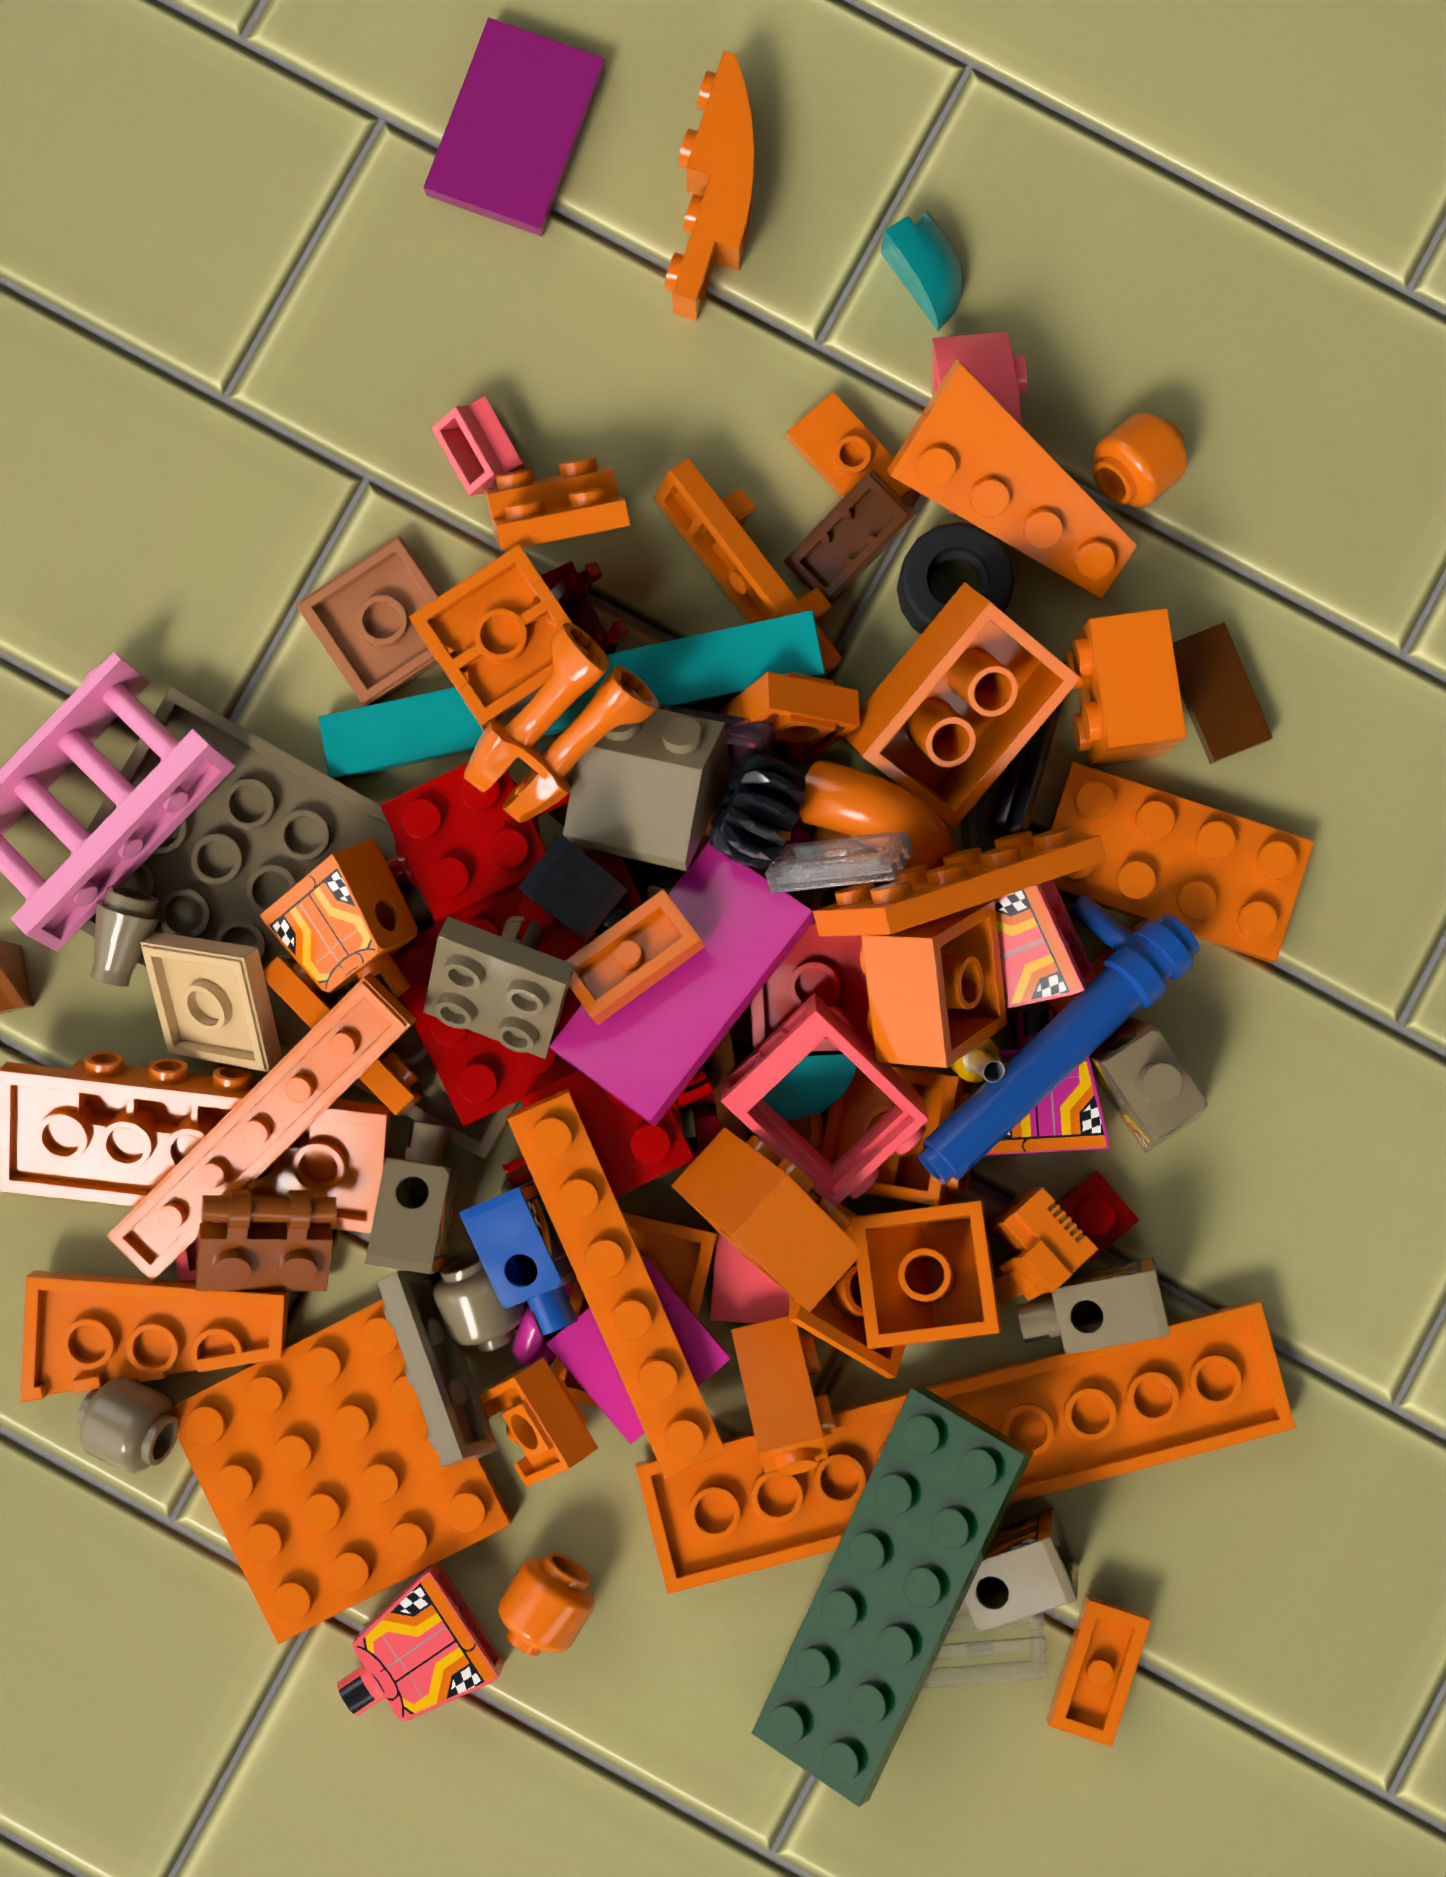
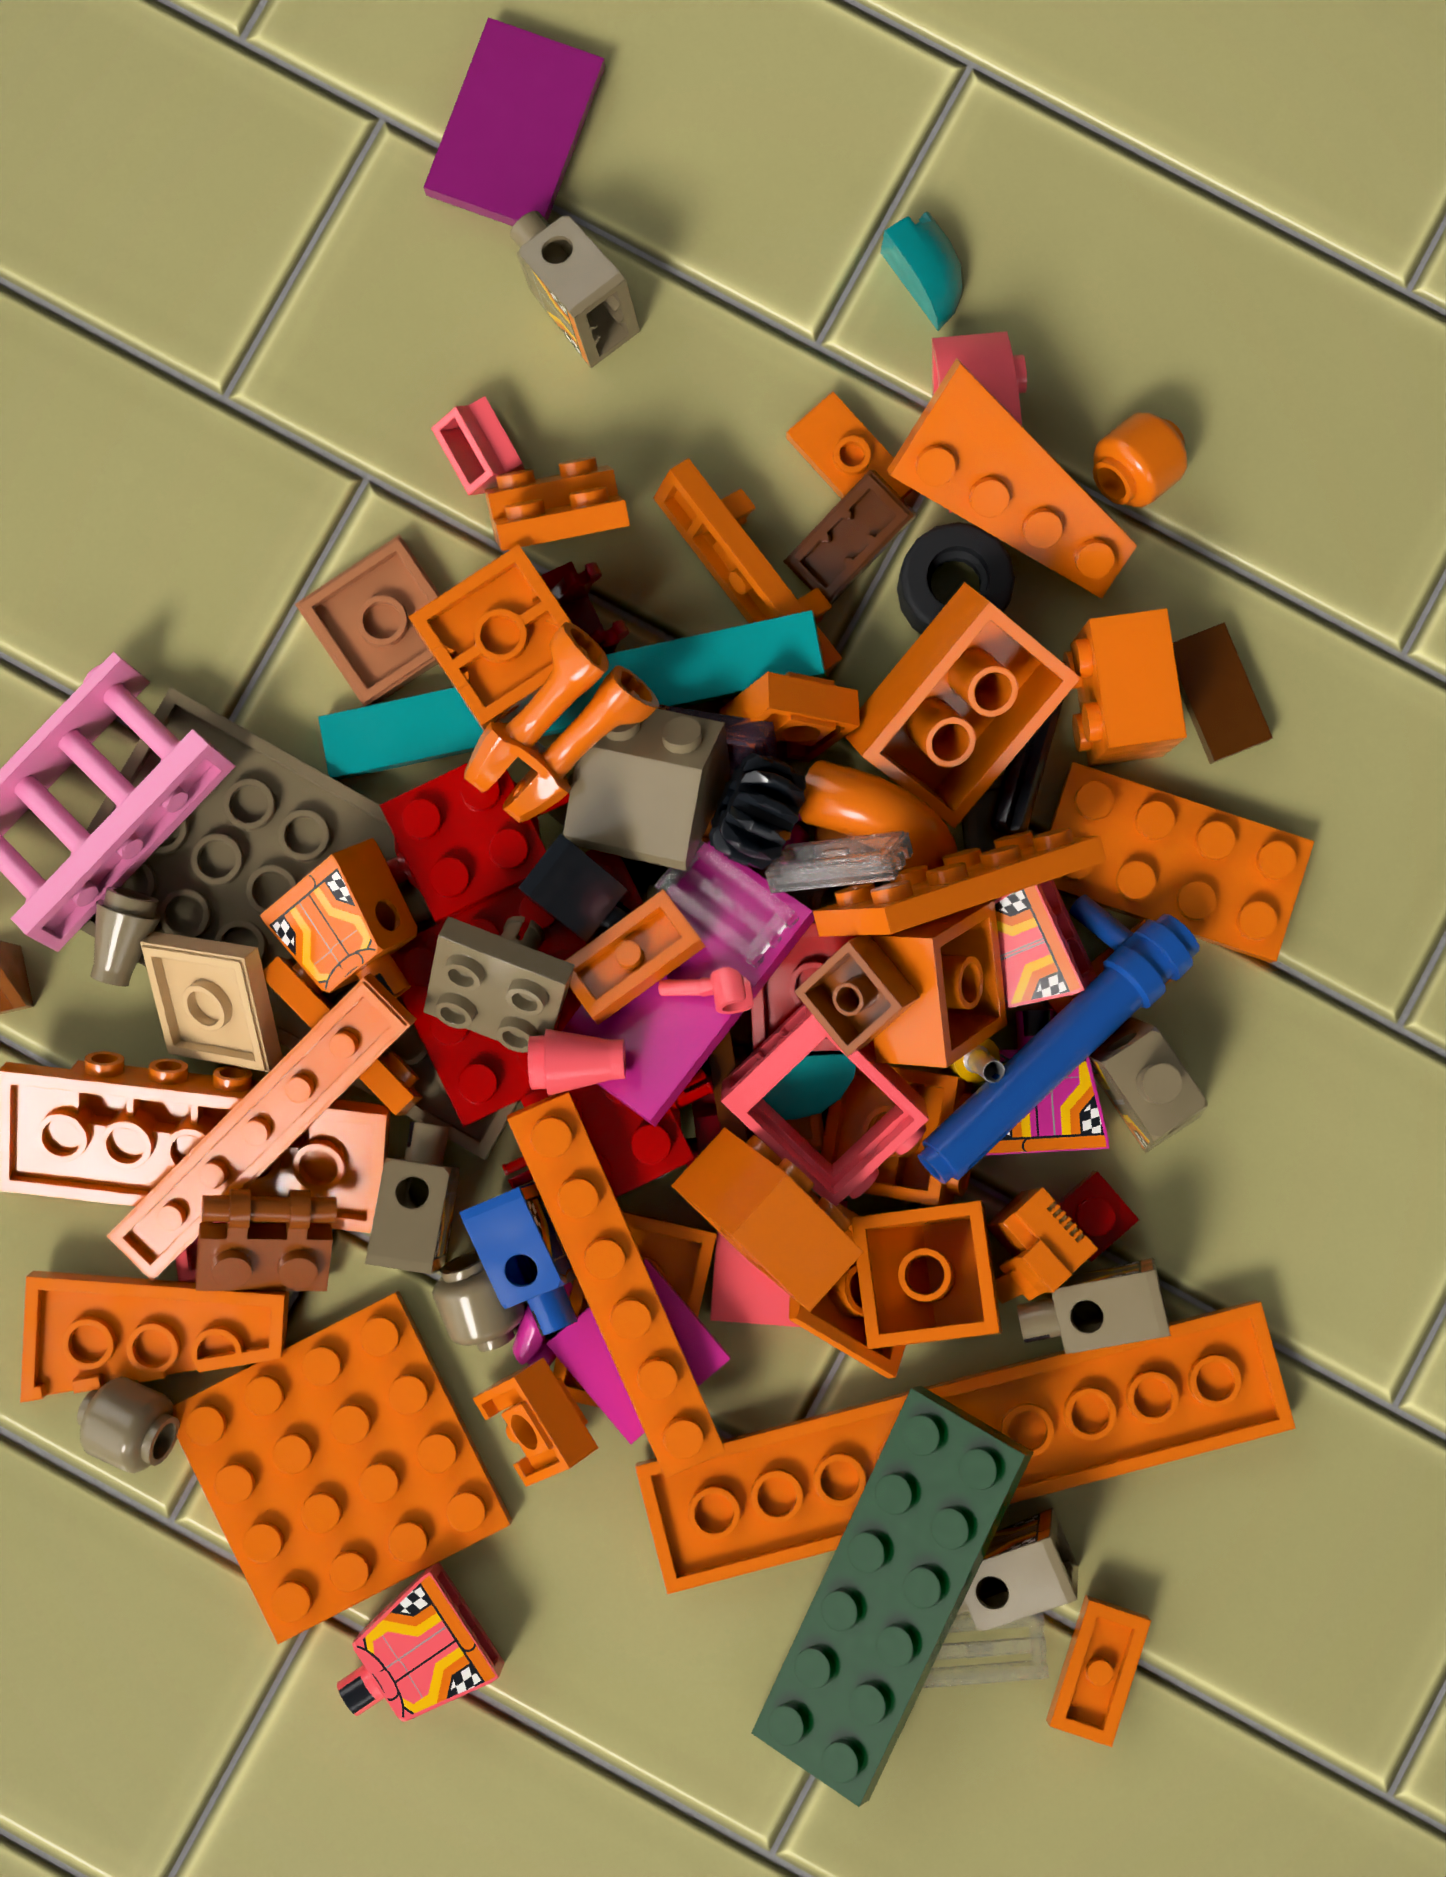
dark tan plate [377,1271,498,1468] -> none
orange head [498,1552,595,1656] -> none
orange slope [664,51,754,321] -> none
orange brick [731,1316,836,1476] -> none
none -> dark tan torso [510,211,640,368]
none -> coral cone [528,1029,626,1096]
none -> clear tile [654,840,799,969]
none -> coral hand [658,967,754,1014]
none -> dark orange piece [794,935,920,1057]

